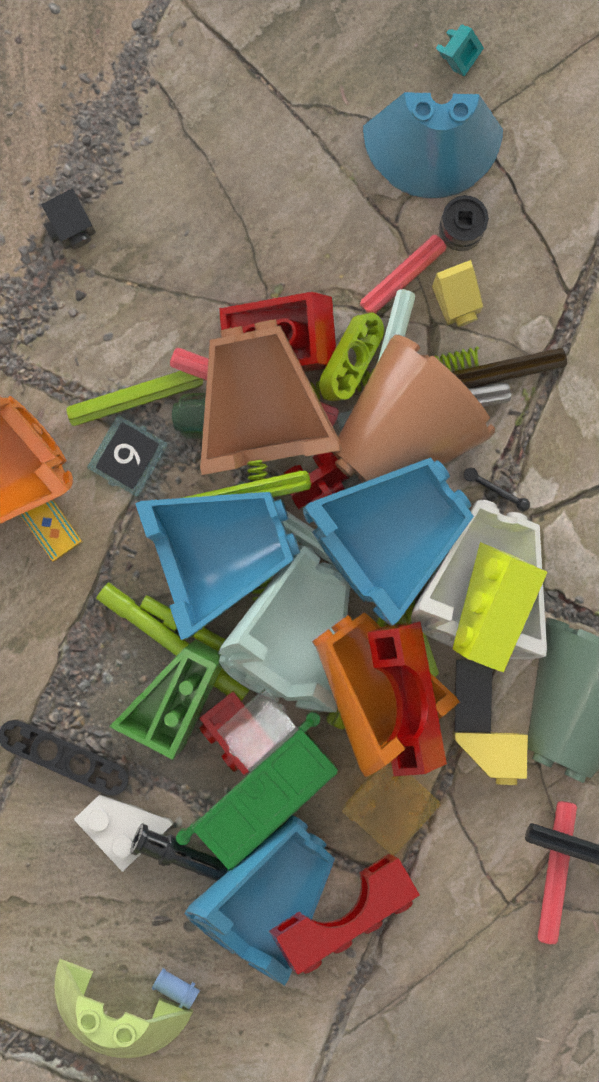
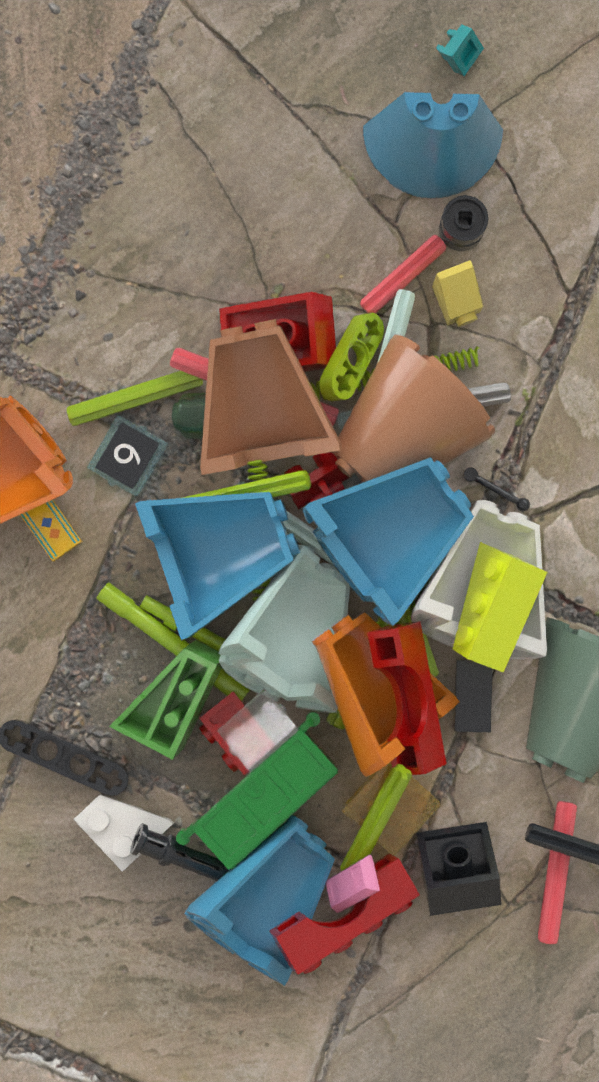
black brick [41,188,96,249] -> none
yellowish green cone [54,959,193,1058] -> none
light blue pin [152,968,200,1009] -> none
dark brown axle [452,348,567,388] -> none
light yellow slope [452,731,528,785] -> none
none -> bright pink tile [326,855,380,913]
none -> lime axle [340,764,412,871]
none -> black slope [416,822,502,916]

